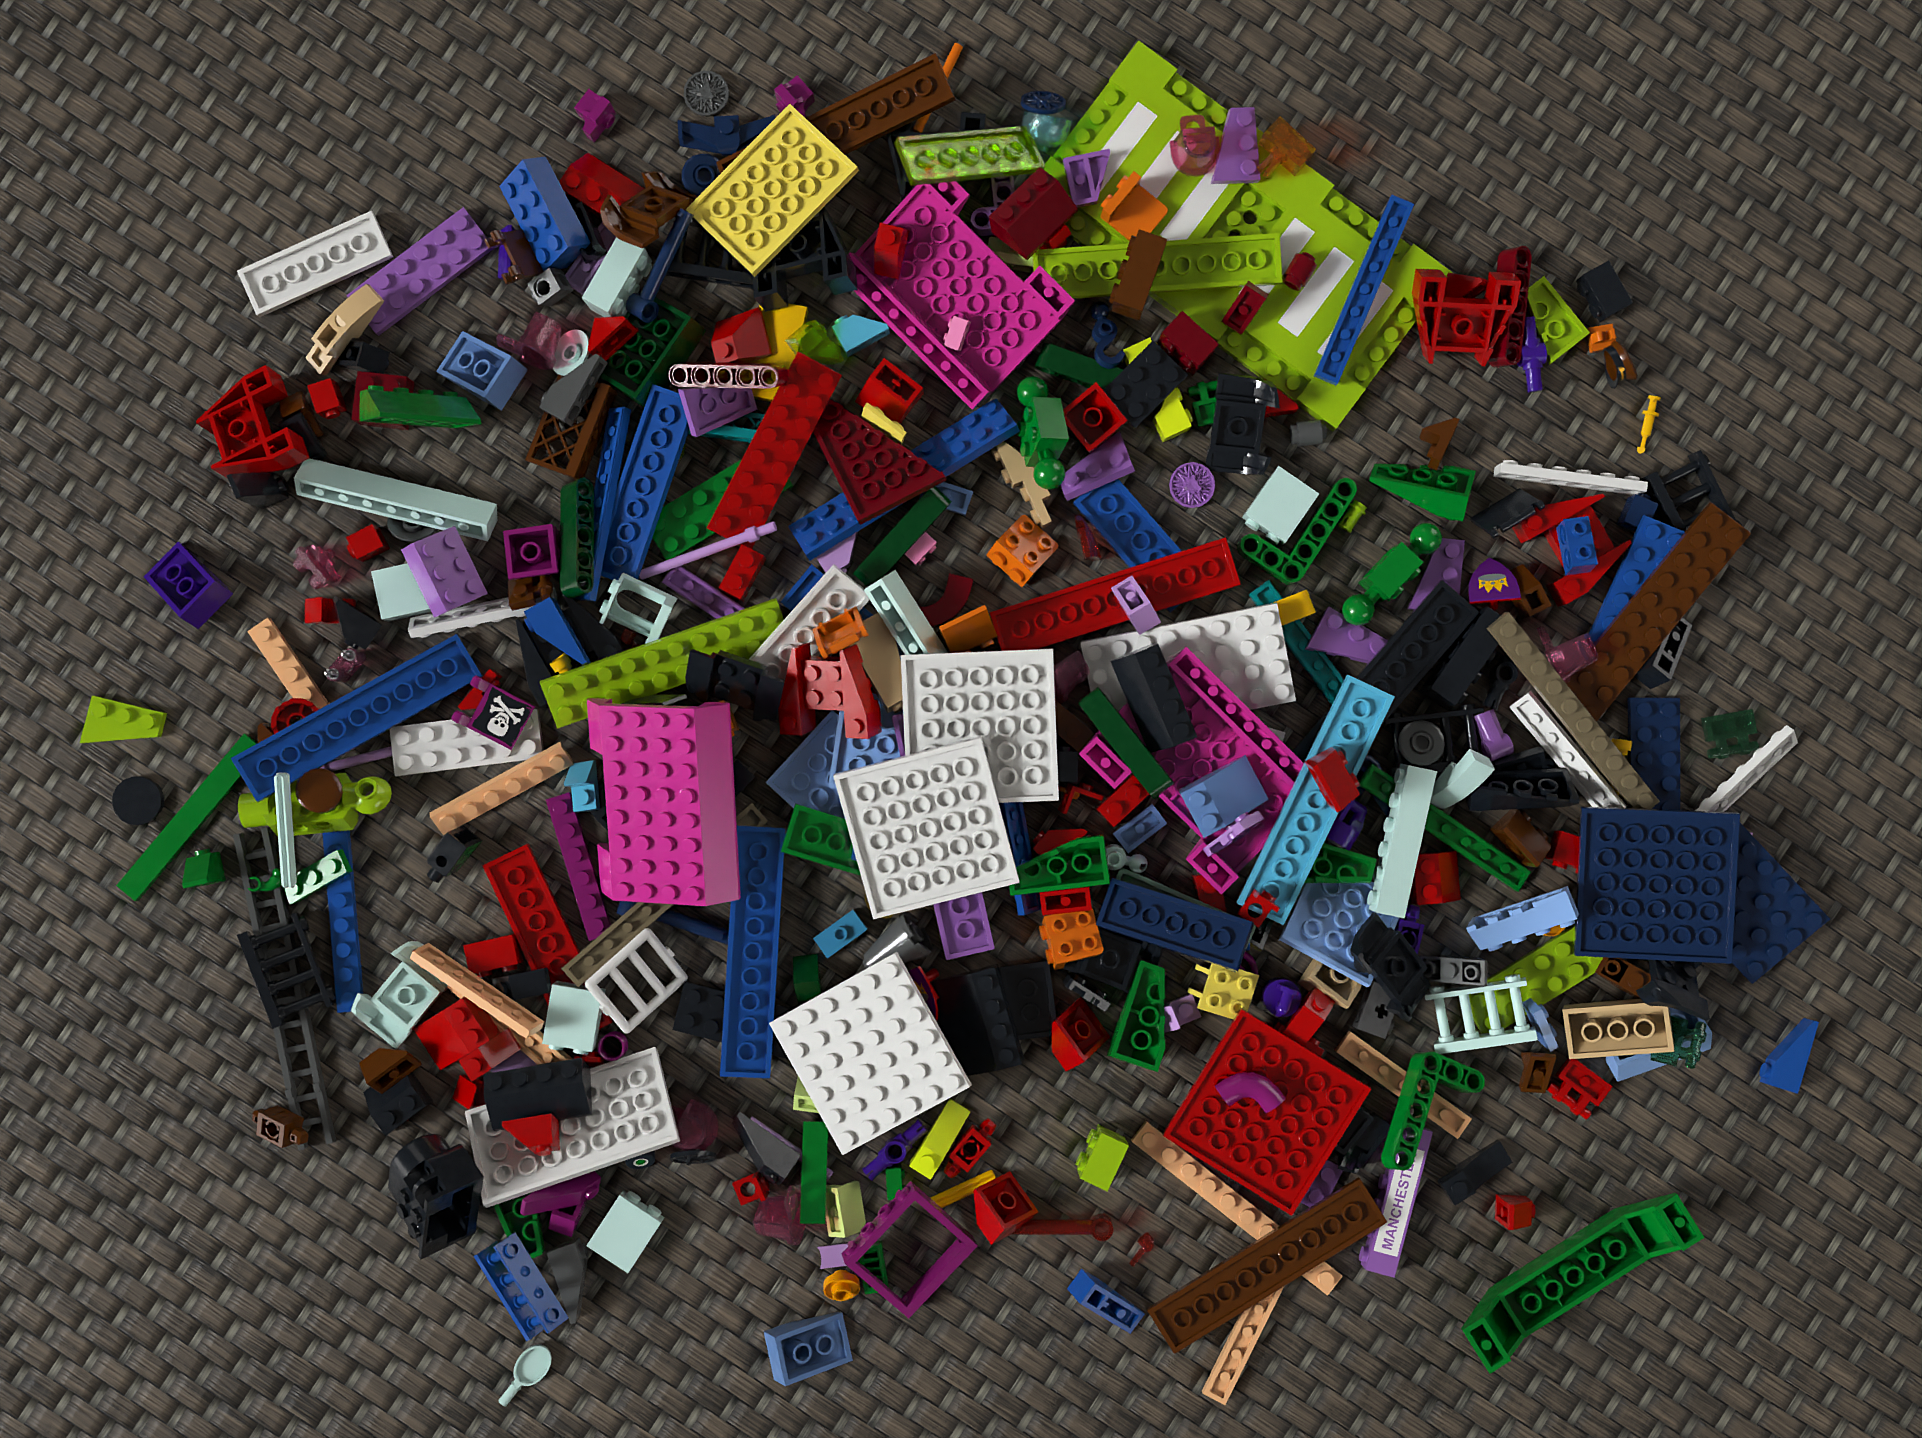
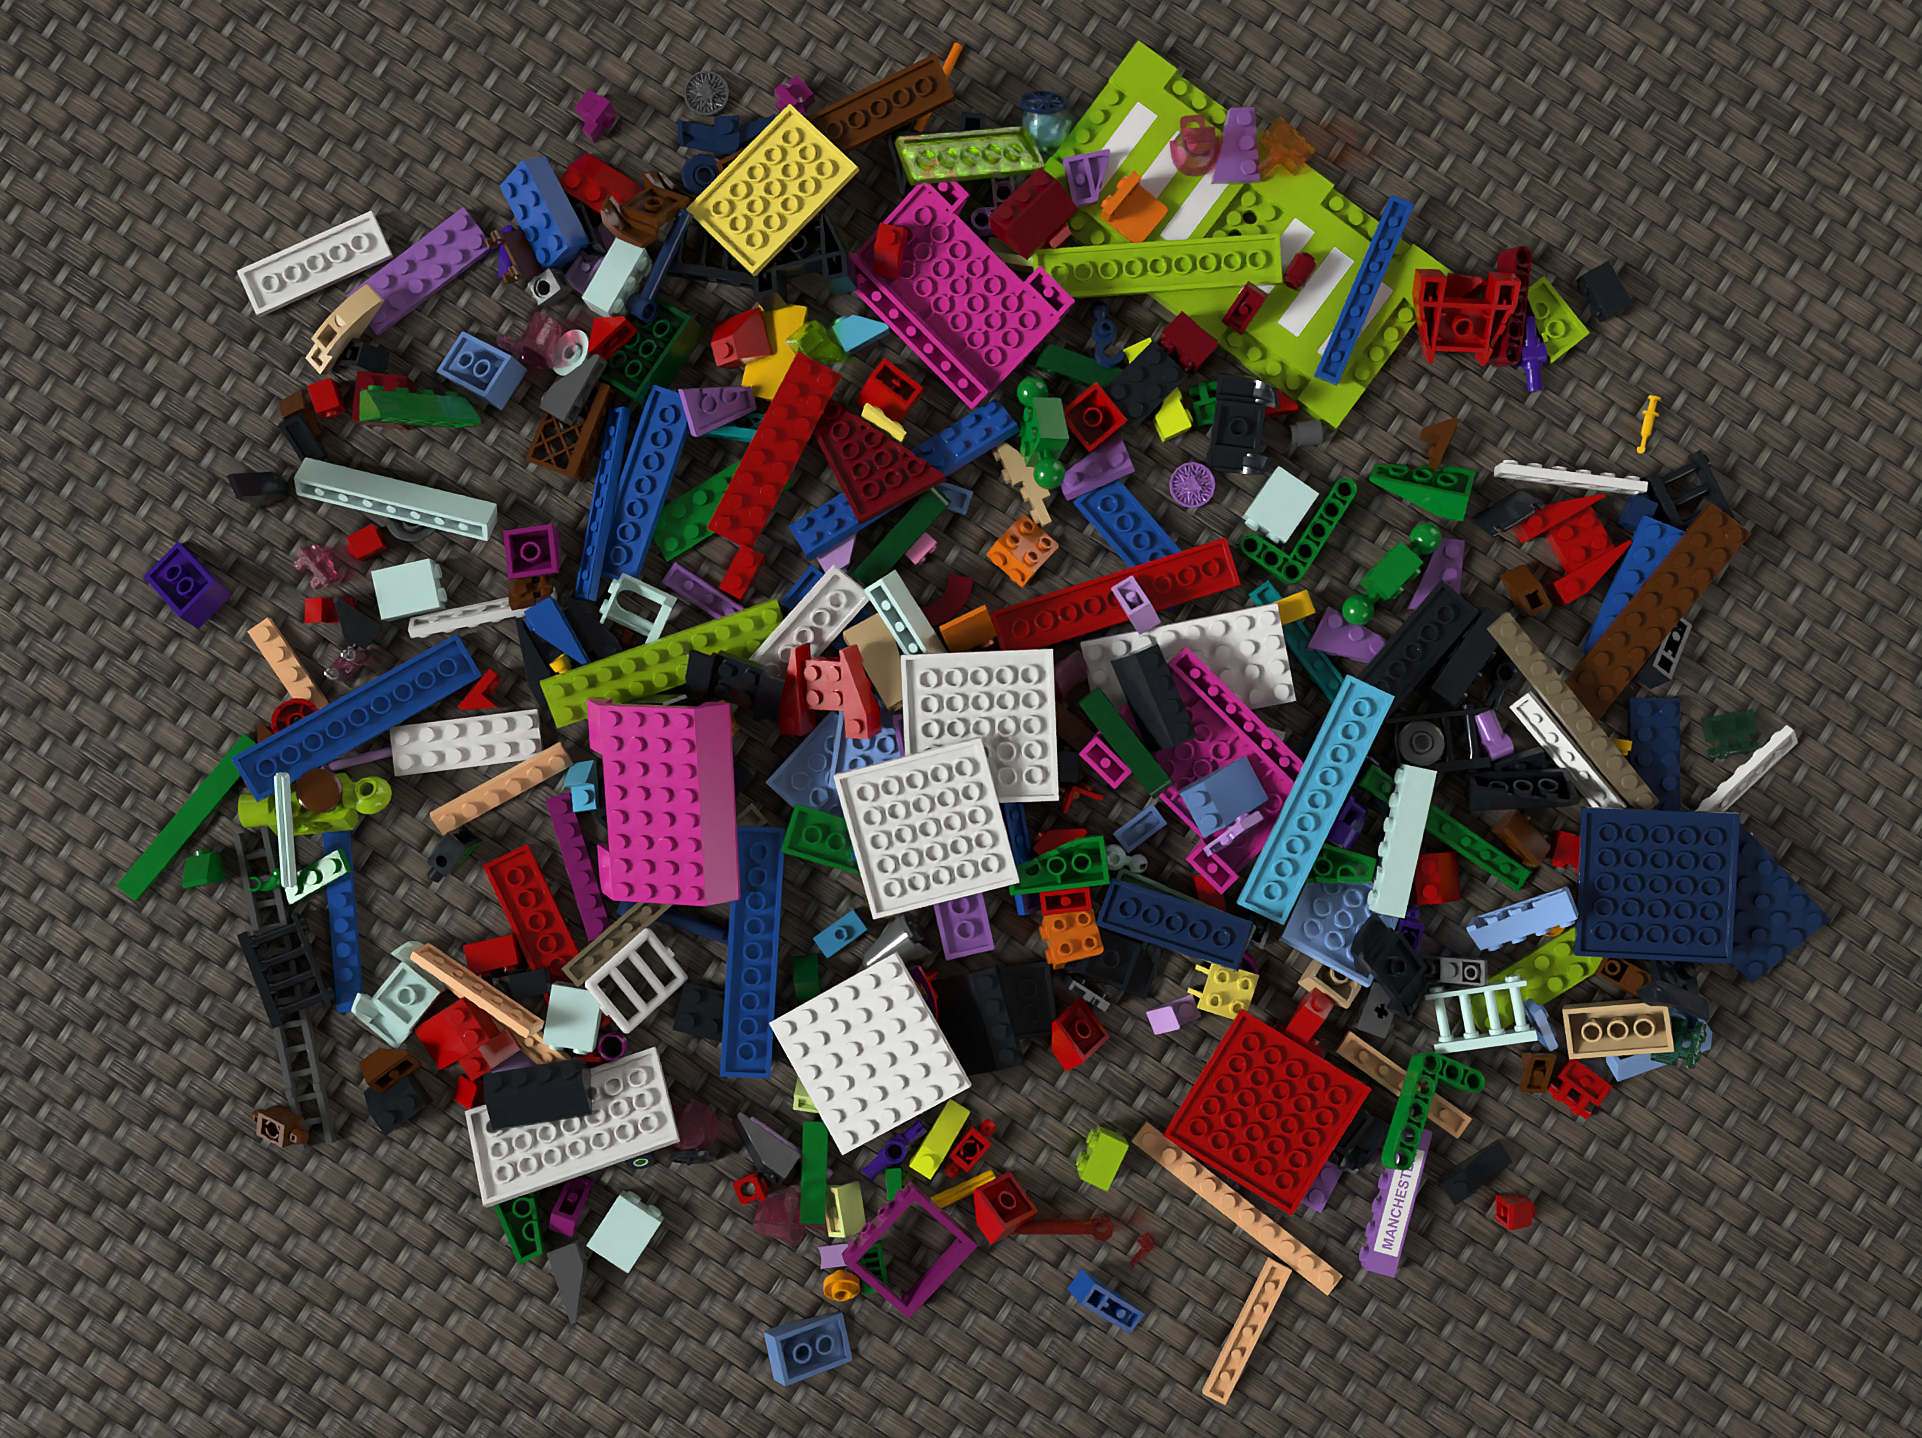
lime wing [80,696,167,743] -> none
black tile [112,776,164,825] -> none
red wedge [196,365,309,478] -> none
black brick [388,1134,484,1260] -> none
medium lavender brick [401,526,488,618] -> none
flag [451,675,535,750] -> none
blue fence [473,1232,569,1341] -> none
light aqua piece [498,1344,552,1407] -> none
red slope [502,1114,560,1156] -> none
magenta slope [520,1171,601,1216] -> none
dark green beam [560,478,594,599] -> none
lavender bar [639,521,777,580] -> none
dark red beam [669,362,789,389] -> none
orange container [812,606,869,659] -> none
bright pink piece [943,316,971,351] -> none
clear red brick [1074,514,1102,561] -> none
red brick [1095,775,1149,827] -> none
green wedge [1106,960,1165,1072] -> none
reddish brown brick [1109,229,1167,320] -> none
reddish brown plate [1147,1177,1387,1354] -> none
magenta cylinder [1215,1072,1286,1113] -> none
red bracket [1238,888,1280,928] -> none
dark purple piece [1261,977,1301,1017] -> none
red slope [1304,747,1360,812] -> none
lime pin [1337,500,1367,533] -> none
light aqua slope [1430,749,1495,809] -> none
green slope [1461,1193,1705,1374] -> none
dark purple shield [1469,558,1521,610] -> none
clear pink container [1537,626,1599,683] -> none
blue brick [1556,516,1598,575] -> none
orange tile [1587,323,1616,353] -> none
piece [1603,340,1638,389] -> none
blue slope [1759,1018,1819,1094] -> none

